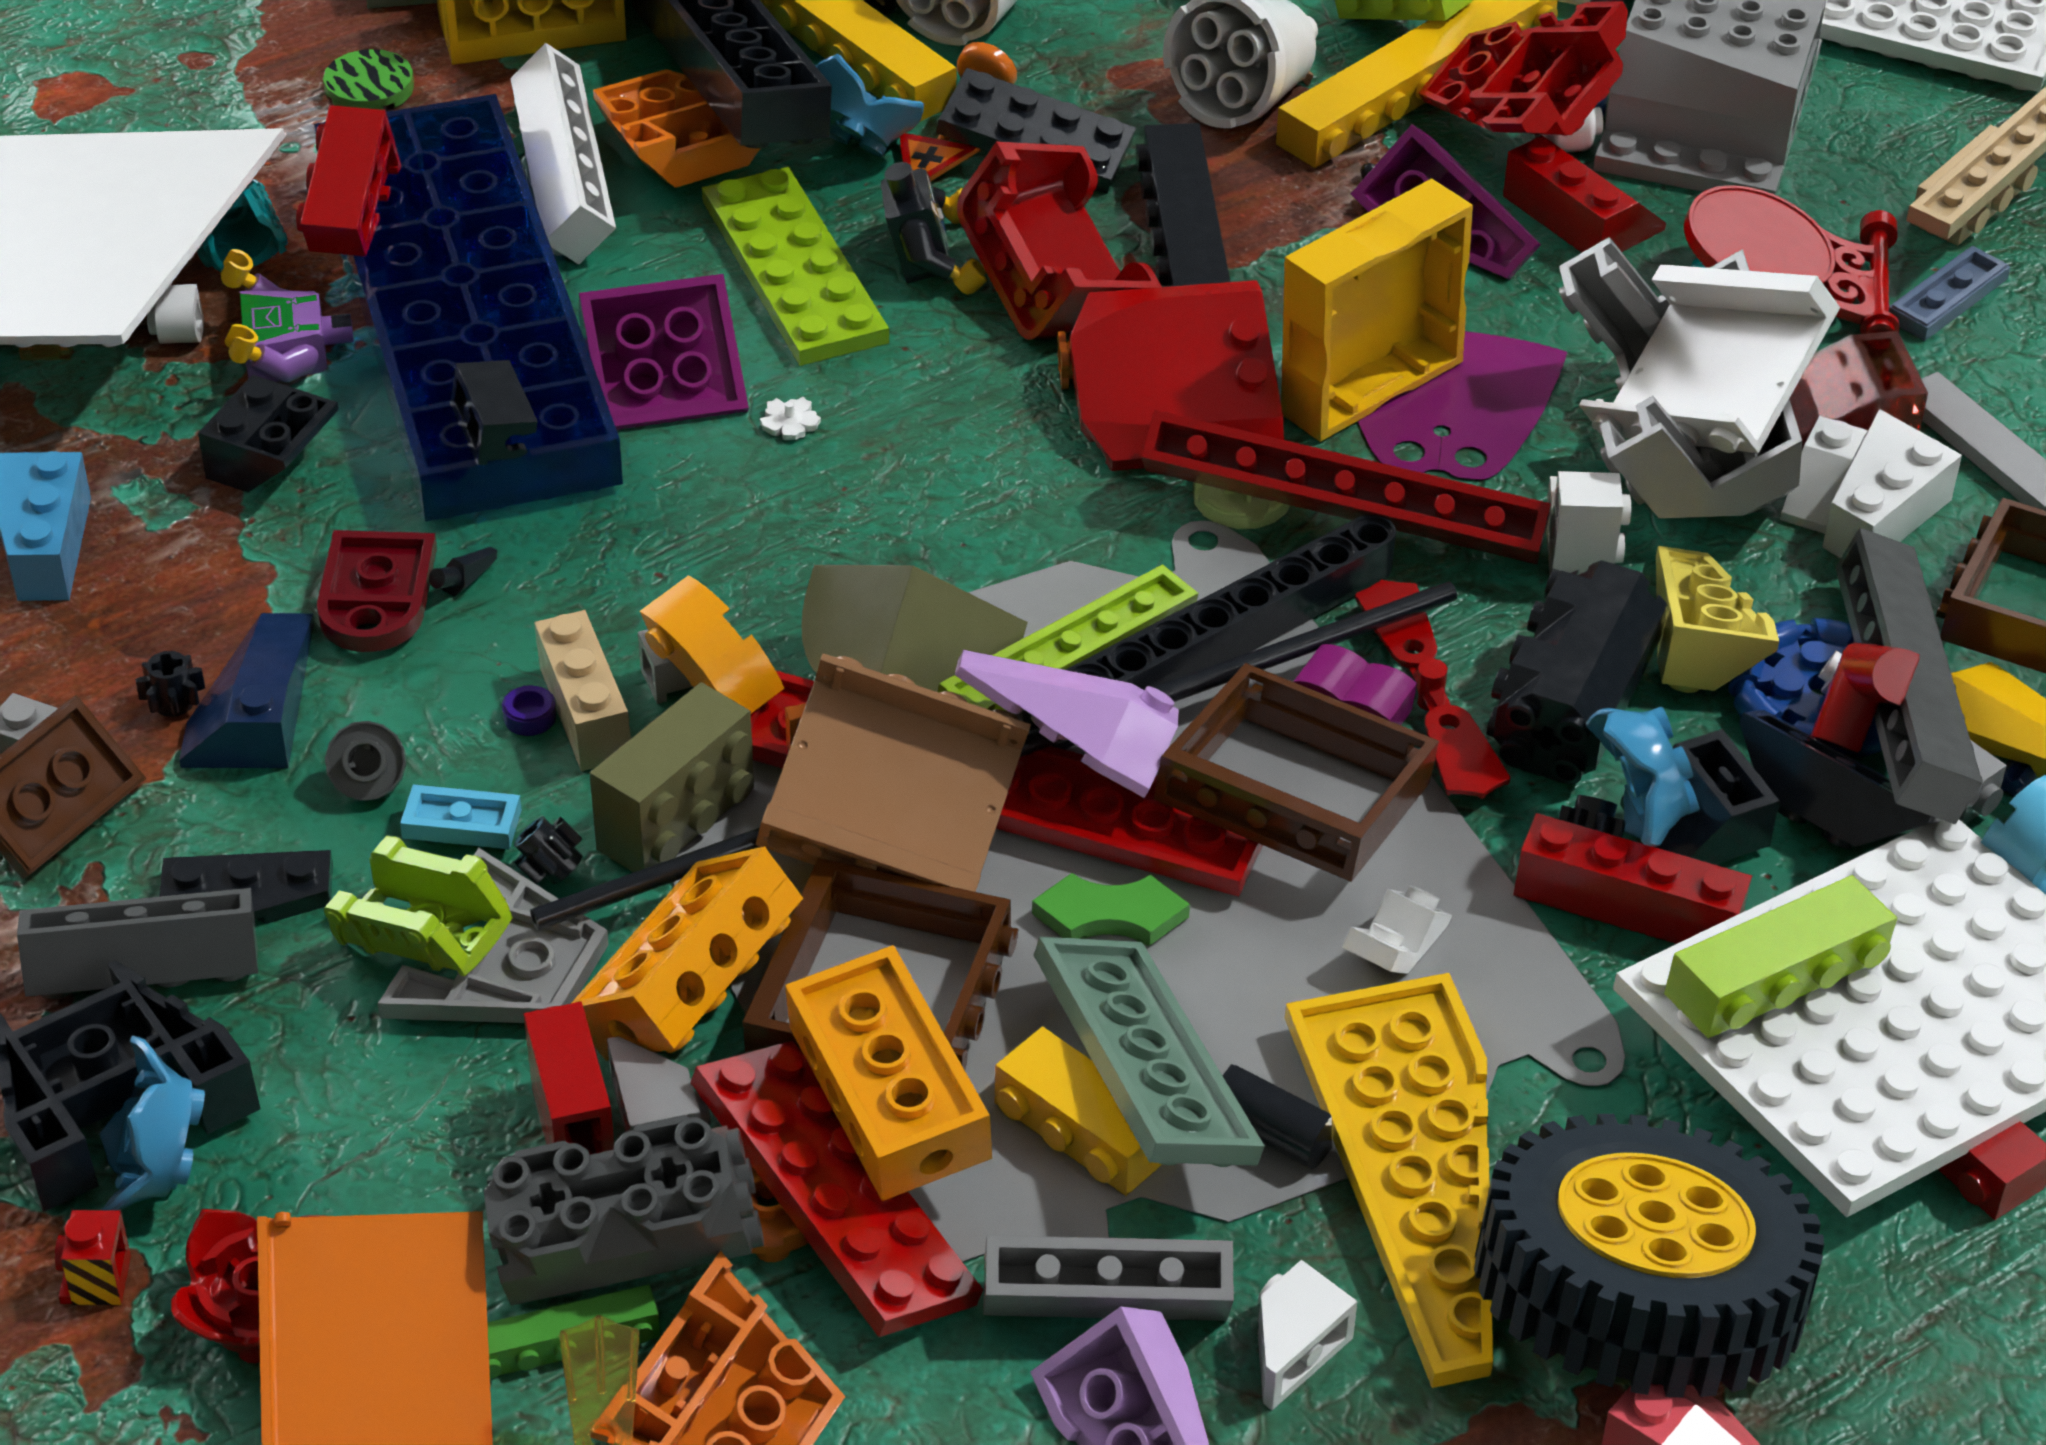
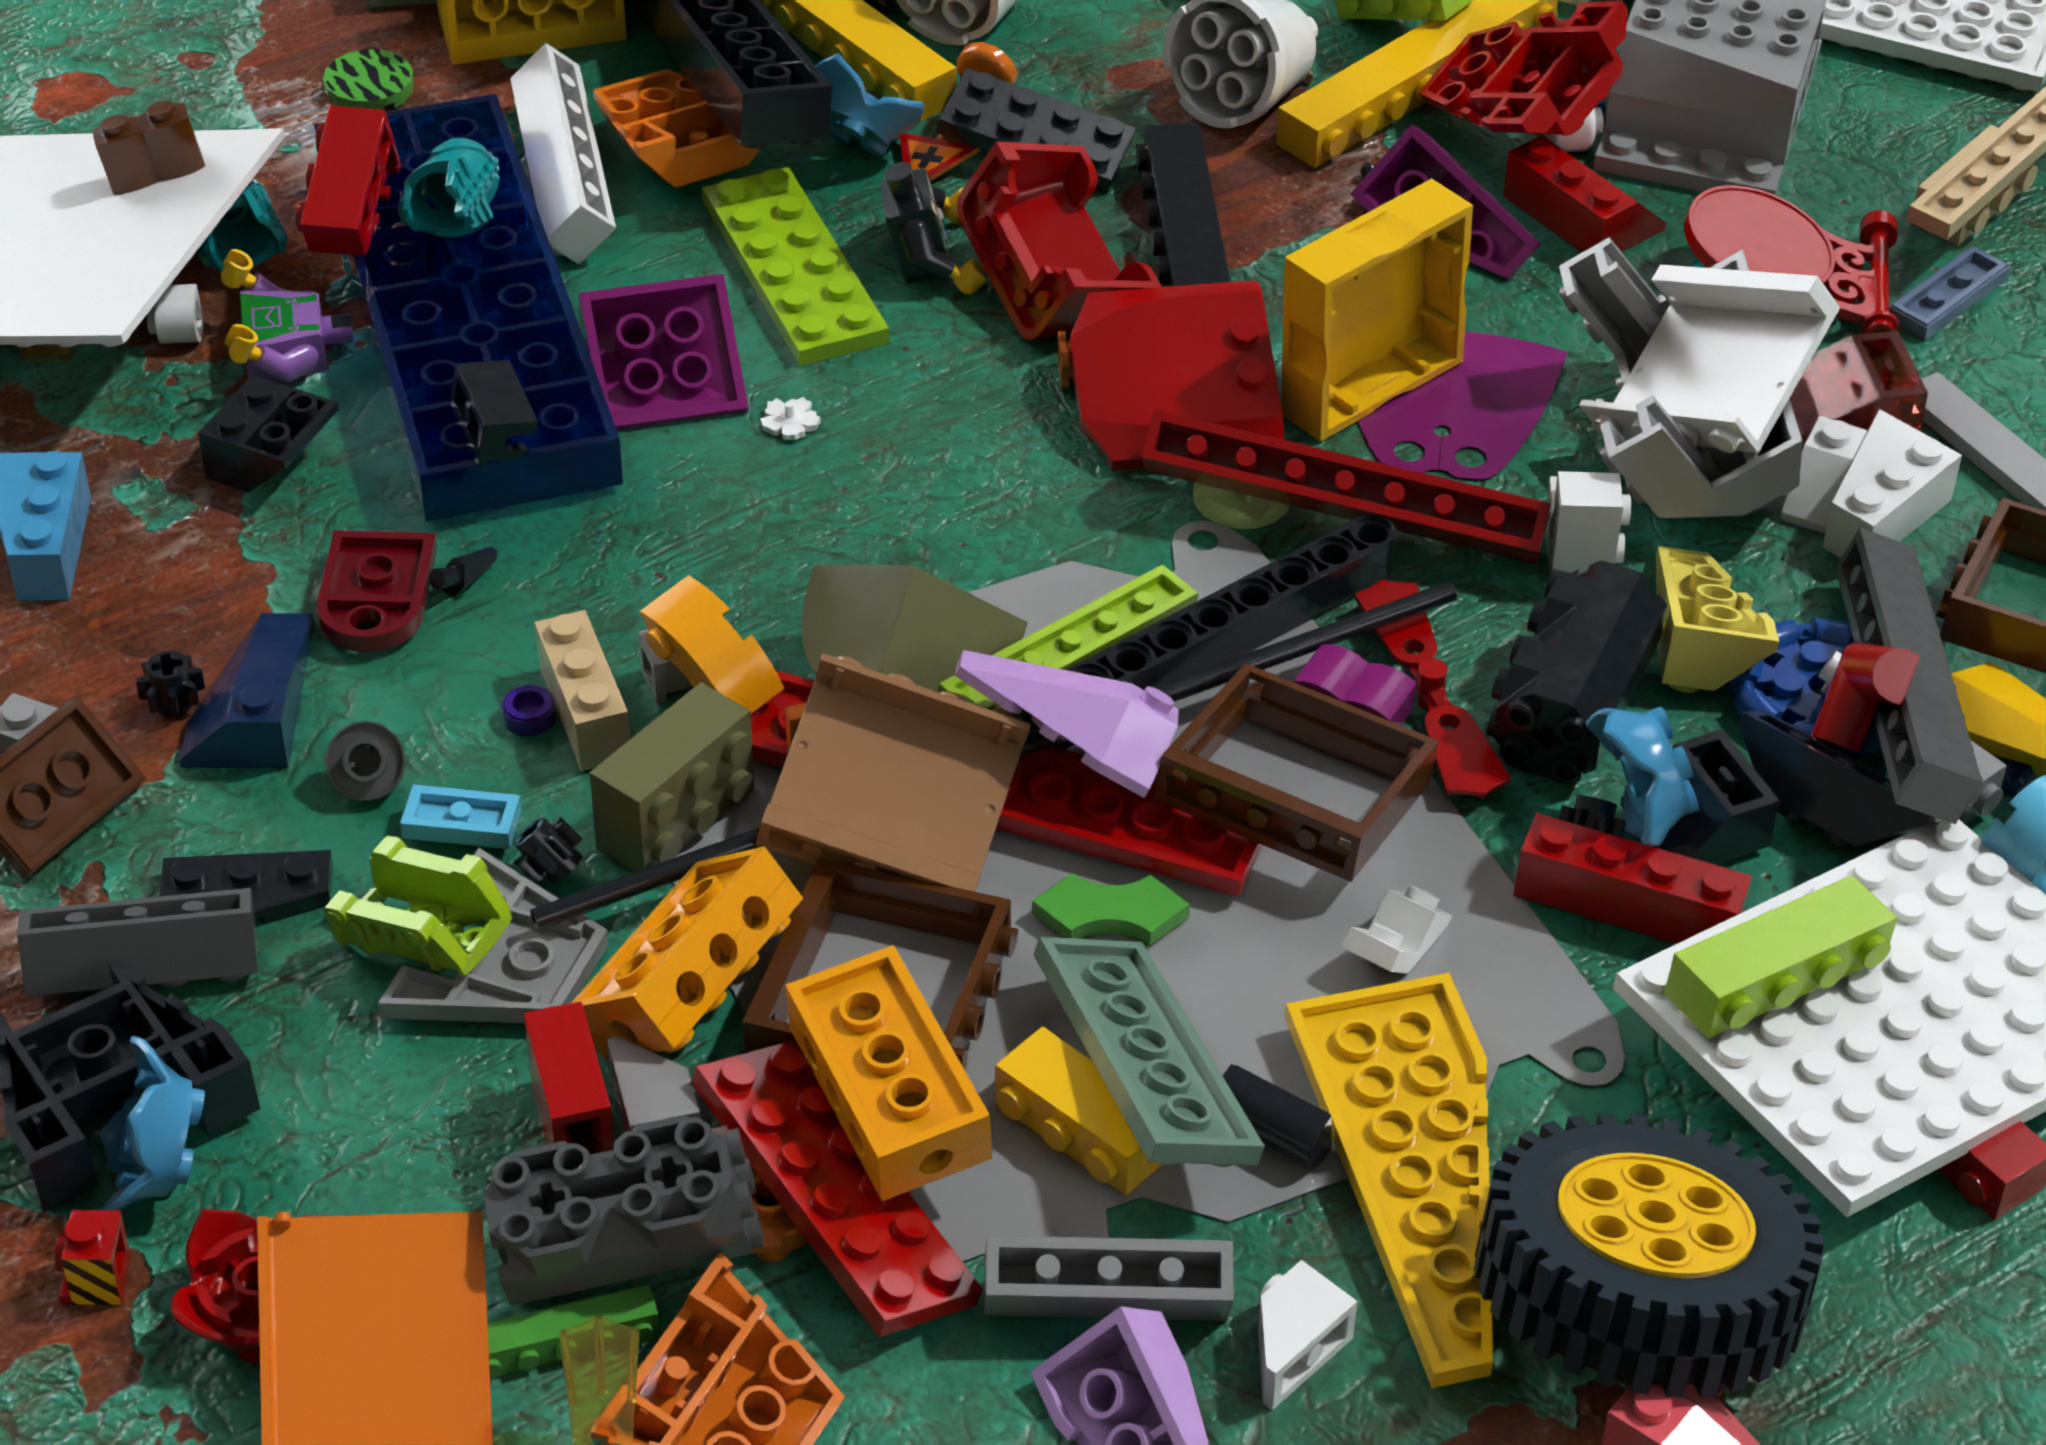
none -> reddish brown brick [92,101,205,194]
none -> teal helmet [398,138,500,237]

